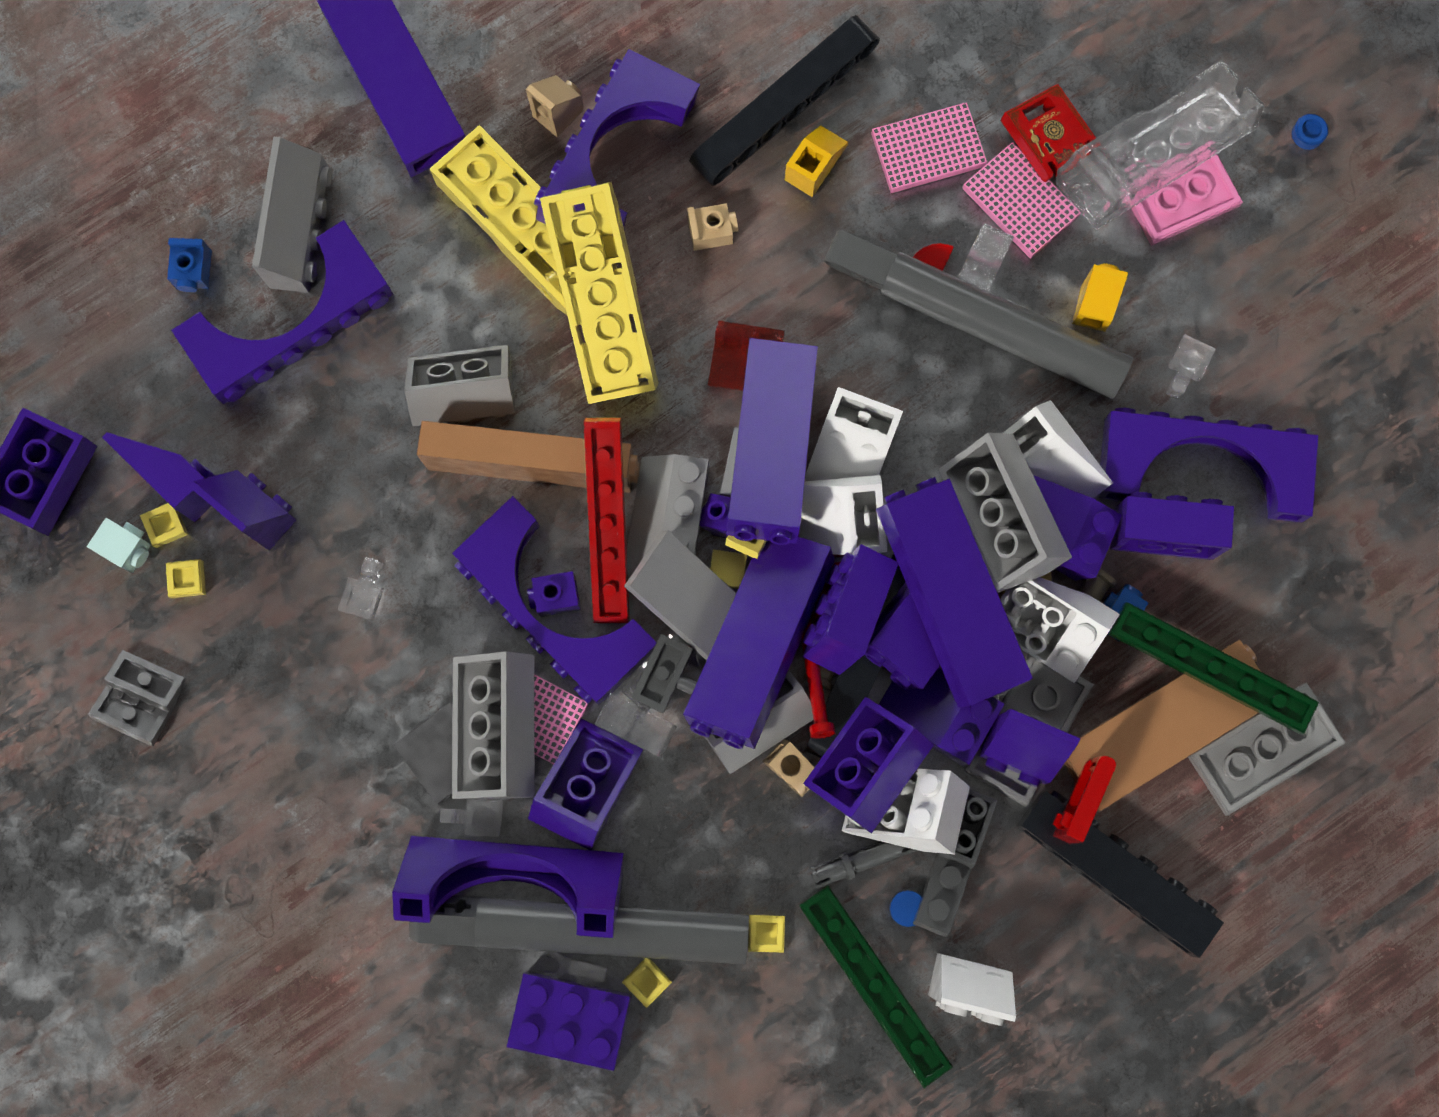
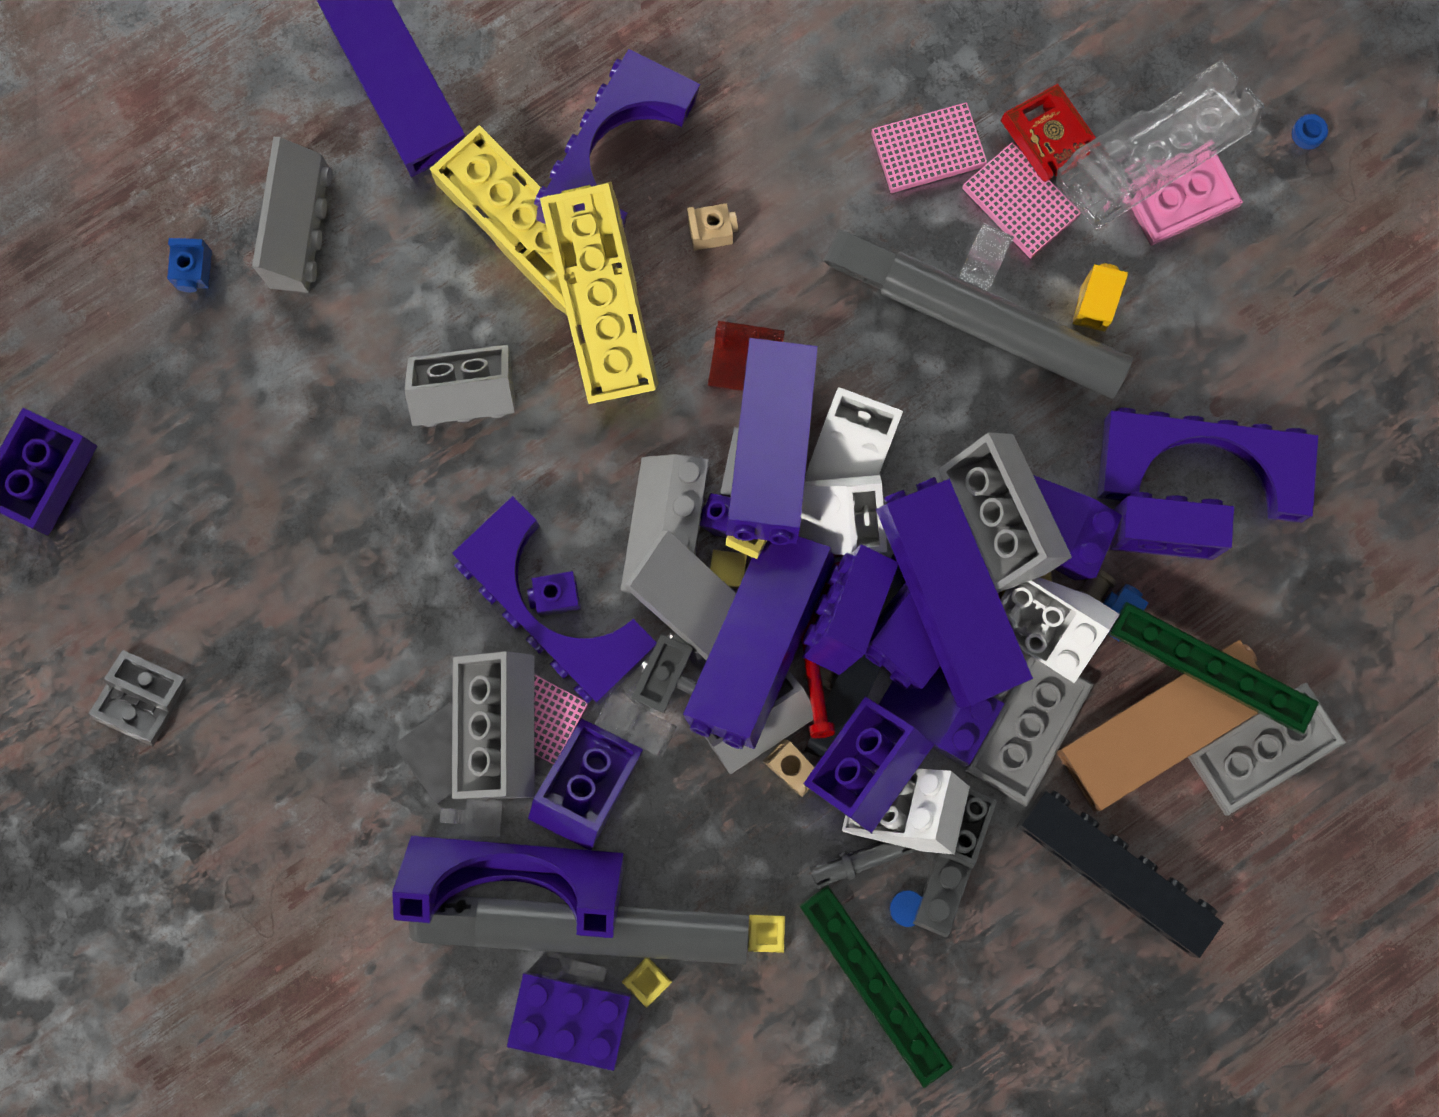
light aqua brick [87,518,152,573] -> none
dark purple slope [102,432,215,522] -> none
light yellow tile [140,503,188,548] -> none
light yellow tile [166,559,206,598] -> none
dark purple arch [171,220,394,404] -> none
dark purple slope [189,470,296,551] -> none
clear plate [338,557,384,621] -> none
medium nougat brick [417,421,640,493] -> none
tan slope [526,75,584,137] -> none
red plate [584,418,629,623] -> none
black beam [689,15,880,186] -> none
yellow slope [785,125,848,197] -> none
red tile [913,243,954,271] -> none
white slope [928,953,1016,1026] -> none
dark purple slope [979,709,1080,788] -> none
white slope [1003,400,1113,498] -> none
red container [1052,756,1116,844] -> none
clear plate [1166,334,1216,400] -> none

